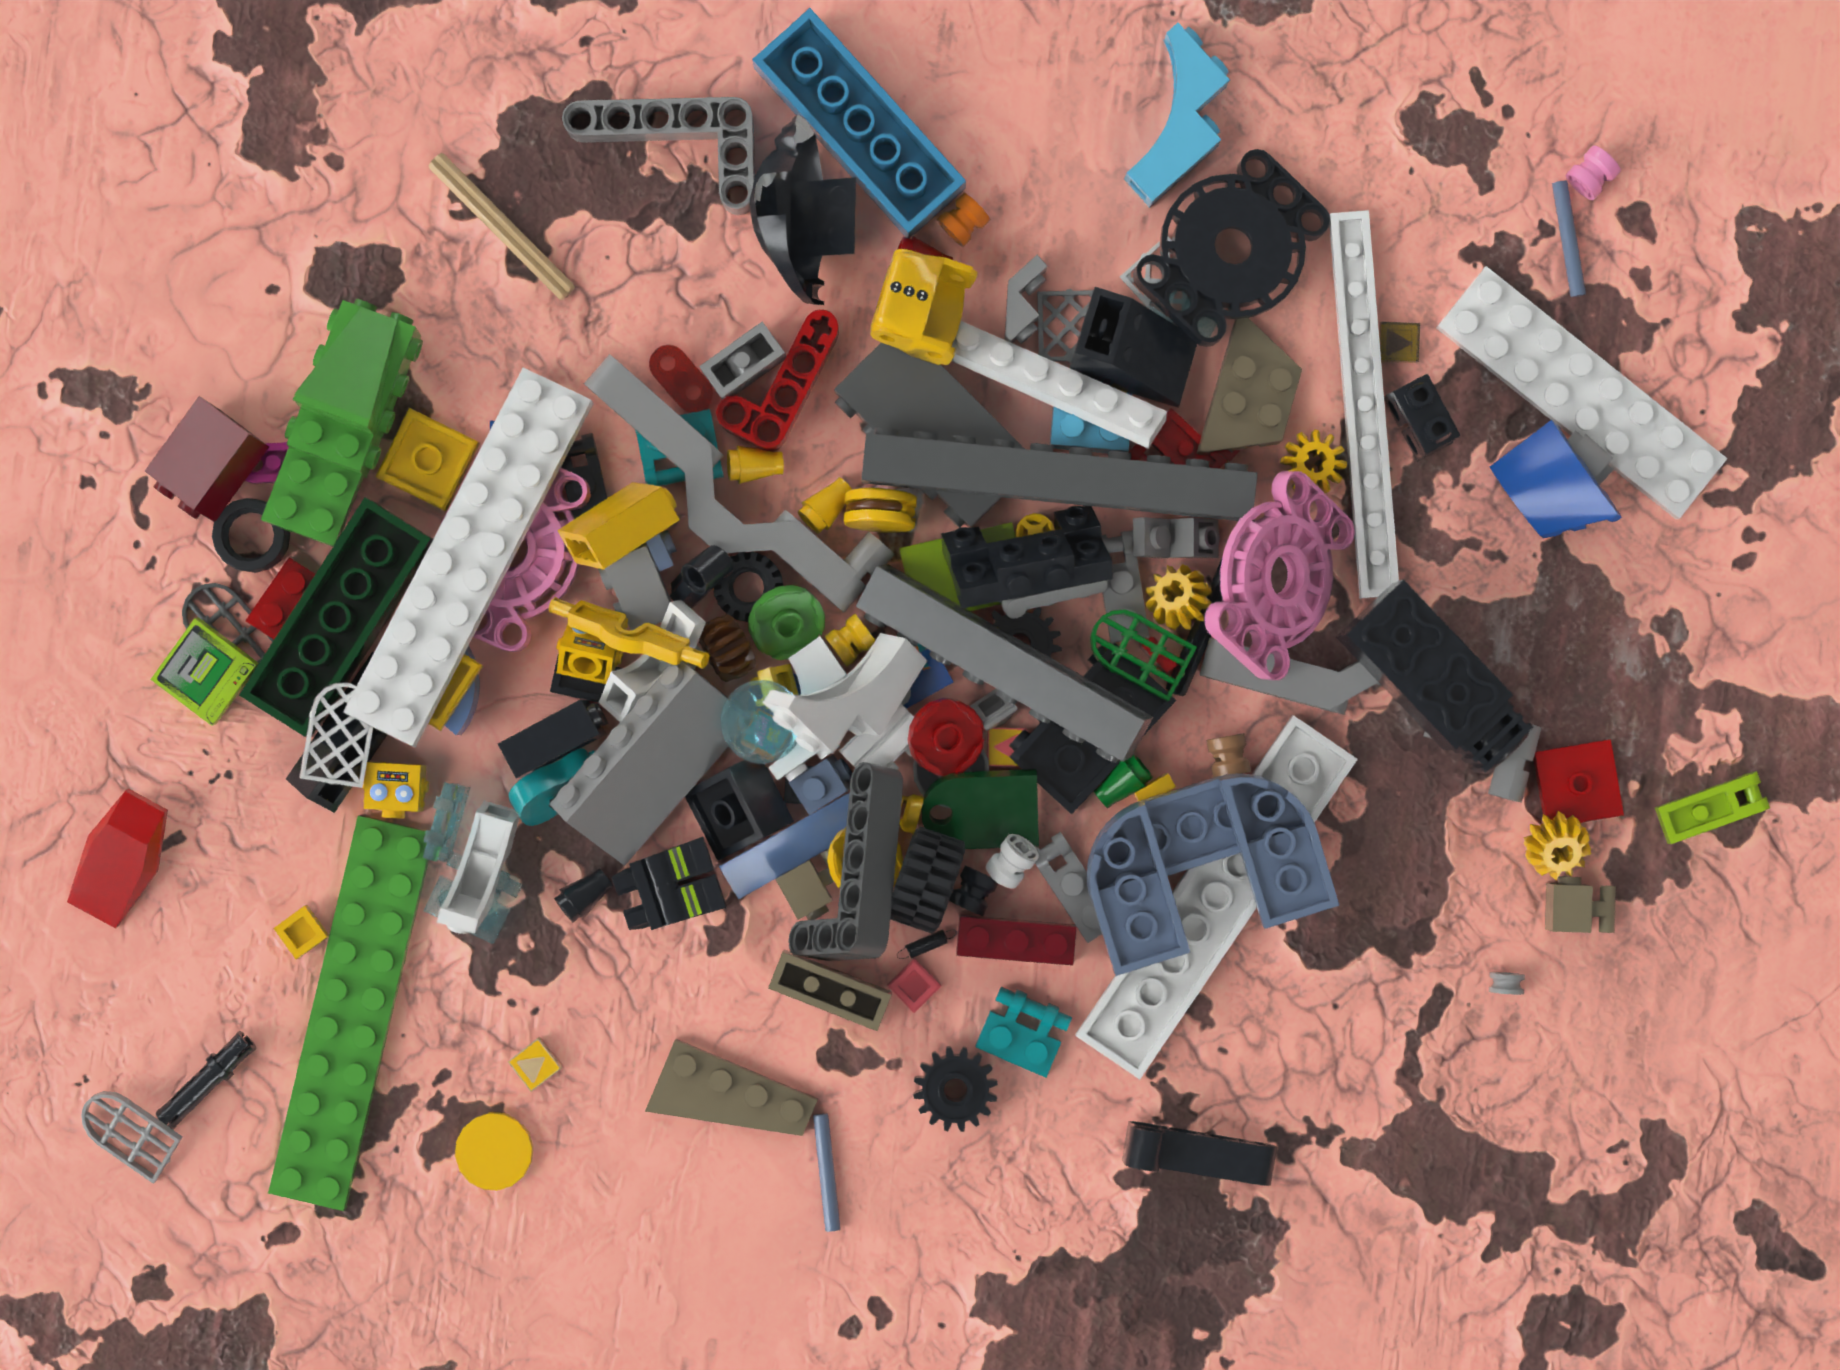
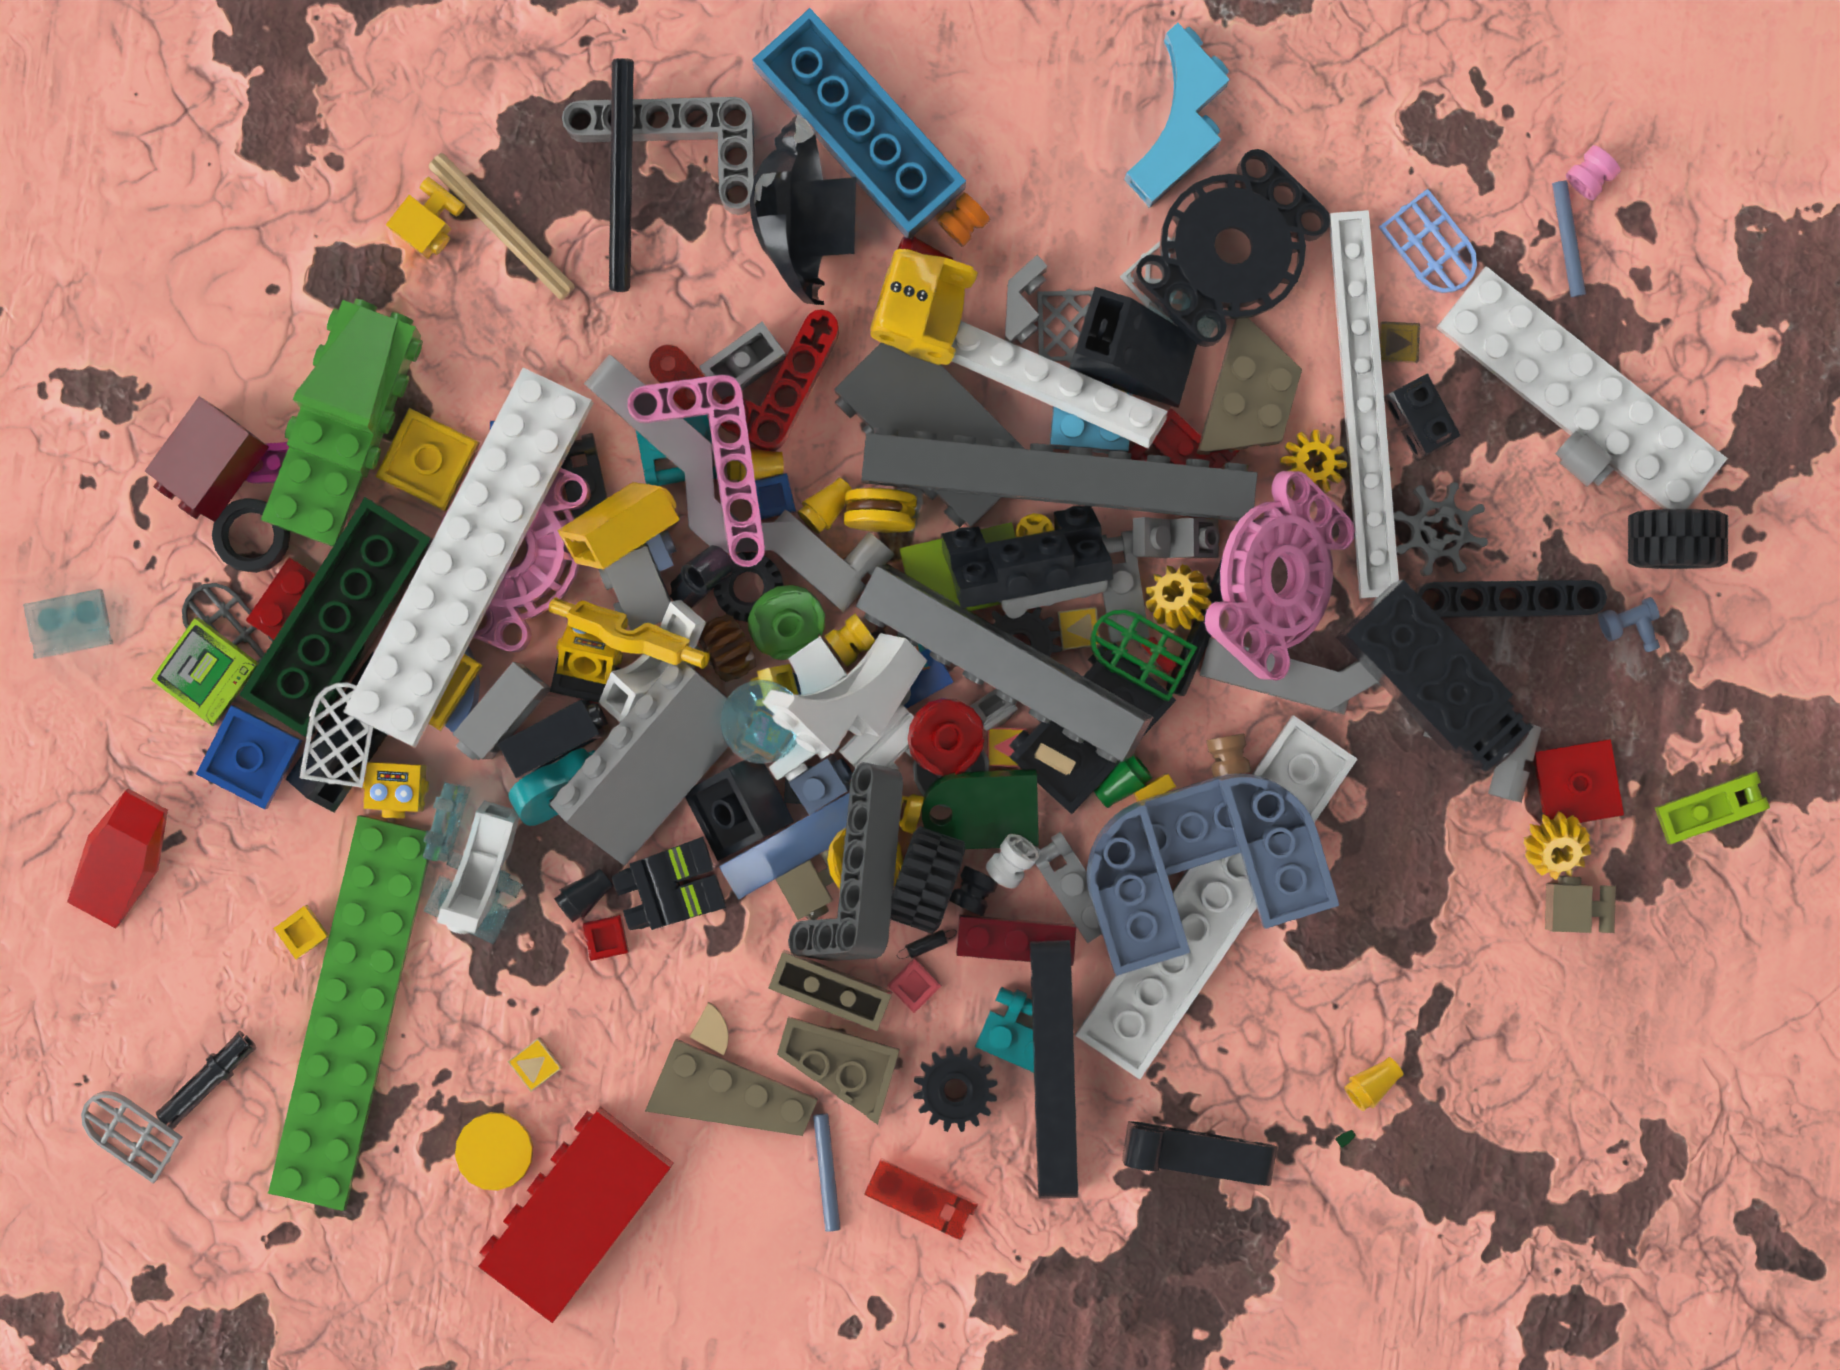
light grey bush [1489,972,1525,995] -> none
blue slope [1490,420,1622,539] -> none
none -> clear light blue plate [23,589,113,659]
none -> blue plate [196,705,303,809]
none -> yellow brick [386,176,465,259]
none -> light grey window [452,662,551,760]
none -> red brick [478,1107,674,1323]
none -> red tile [582,915,629,961]
none -> black axle [609,58,634,292]
none -> bright pink beam [628,375,765,567]
none -> tan tile [690,1002,729,1055]
none -> blue tile [755,473,796,520]
none -> dark tan wing [777,1016,900,1125]
none -> clear red plate [864,1158,978,1240]
none -> black beam [1030,940,1078,1199]
none -> tan tile [1034,743,1076,775]
none -> tile [1057,607,1100,650]
none -> dark green piece [1335,1130,1356,1148]
none -> yellow cone [1344,1057,1404,1111]
none -> light blue window [1378,189,1477,293]
none -> dark grey gear [1394,482,1488,576]
none -> black beam [1414,580,1607,618]
none -> sand blue piece [1598,597,1660,652]
none -> black tyre [1628,509,1728,569]

